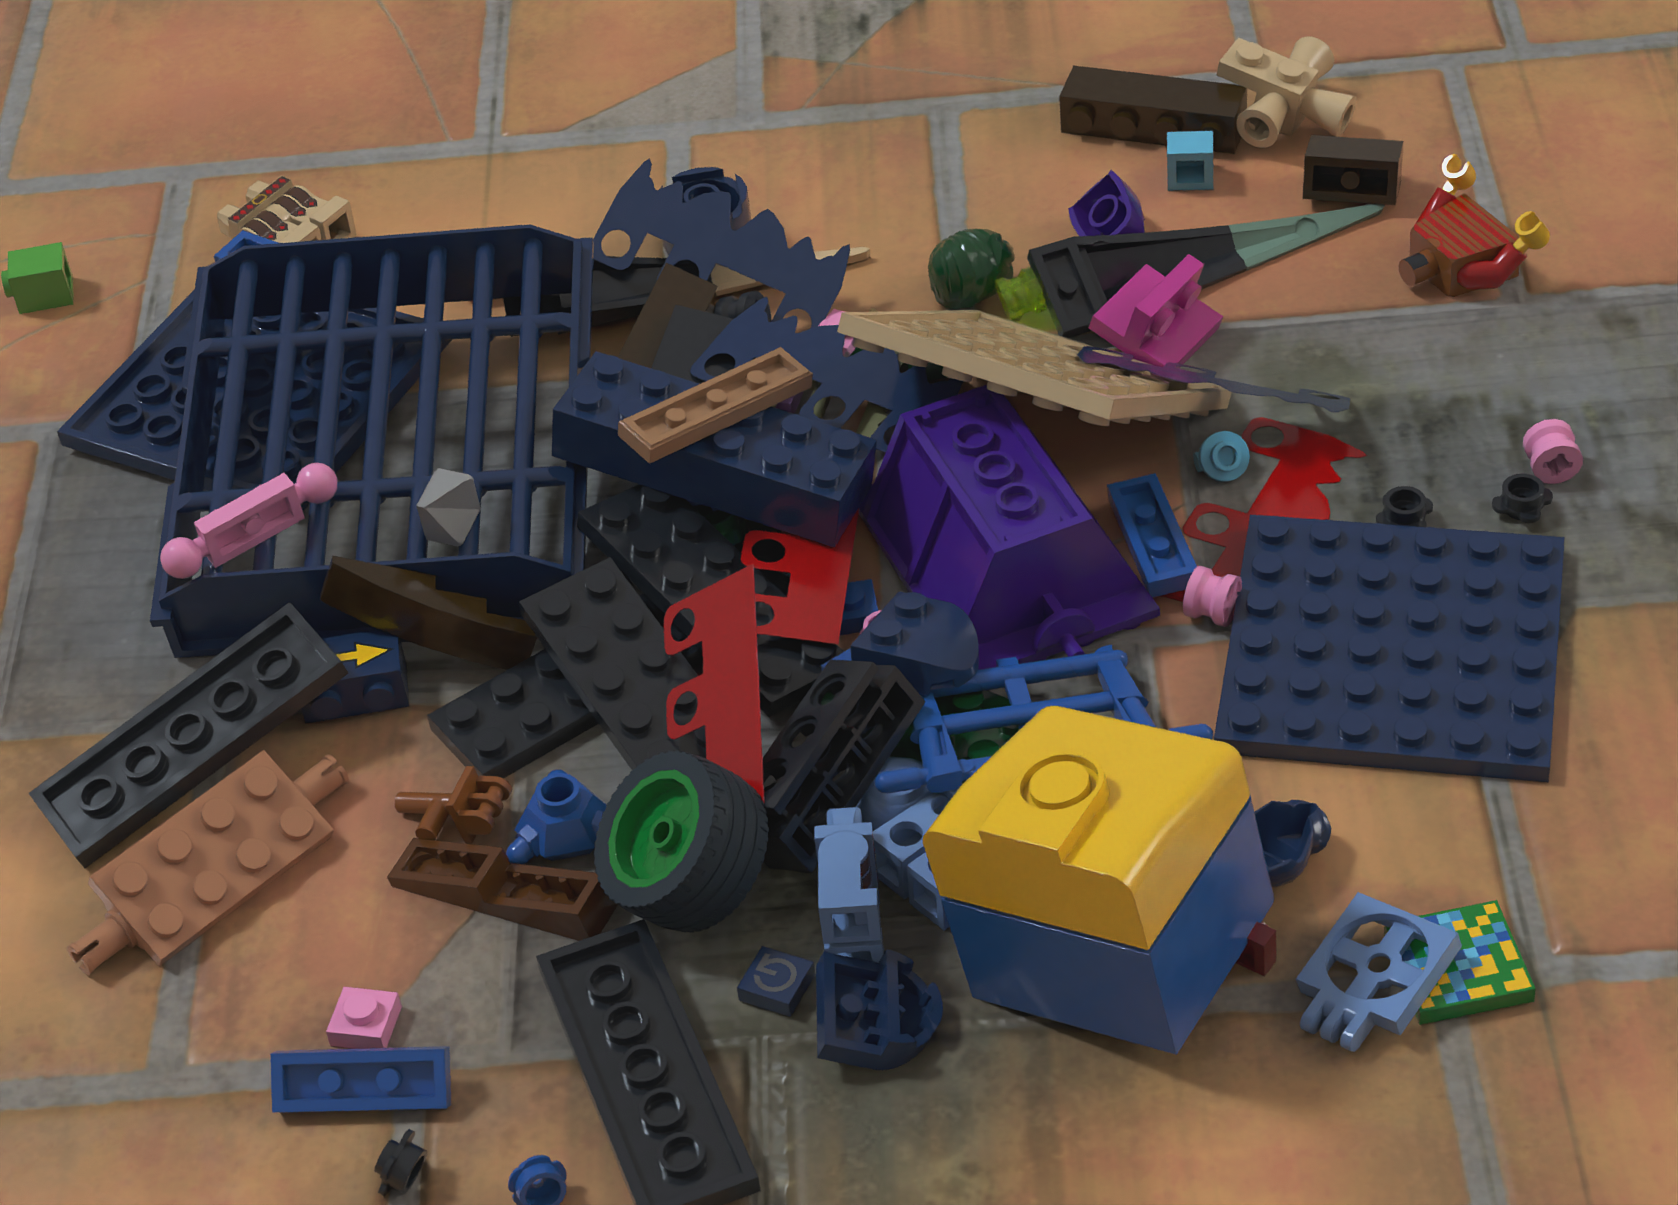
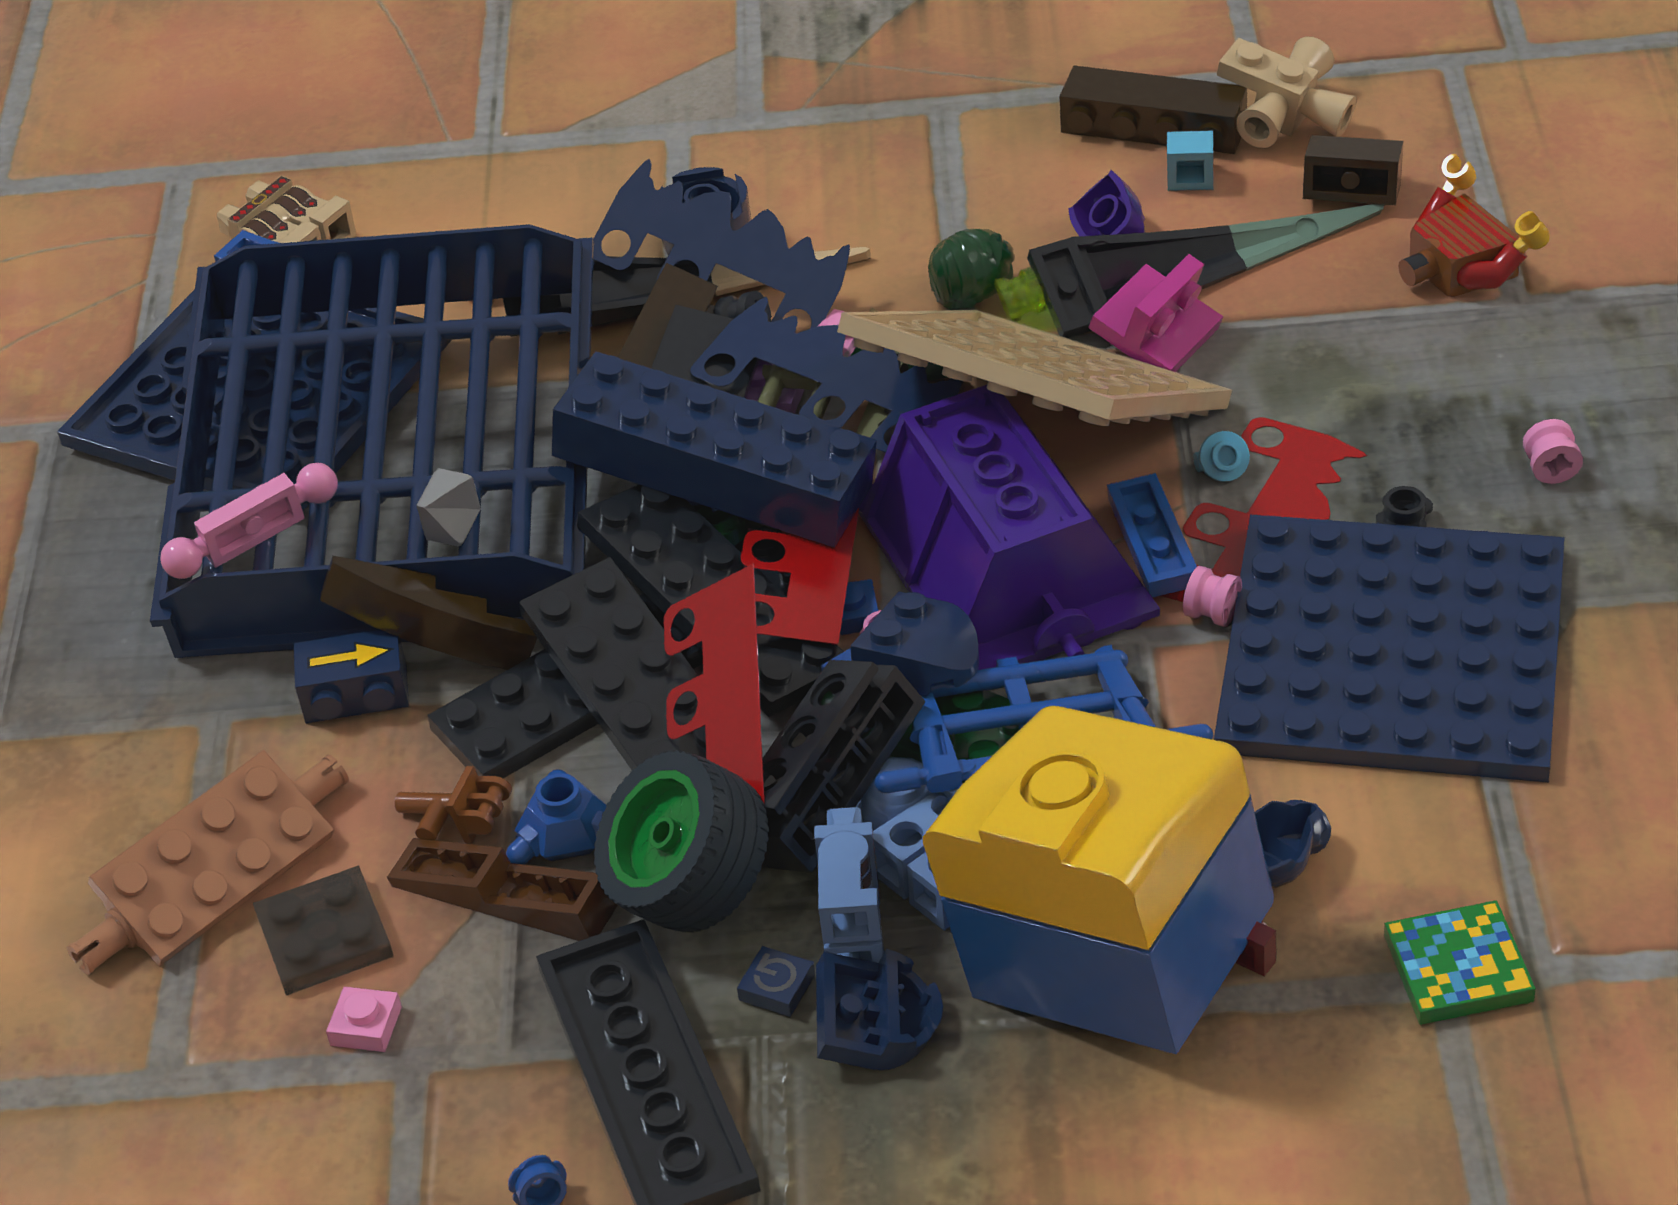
bright green brick [1,242,74,314] -> none
black plate [29,602,349,869] -> none
blue plate [270,1046,451,1113] -> none
black plate [374,1129,427,1196] -> none
medium nougat tile [618,347,813,464] -> none
dark blue piece [1077,346,1350,412] -> none
medium blue piece [1296,892,1462,1052] -> none
black plate [1492,473,1553,523] -> none
none -> clear smoke plate [253,865,394,996]

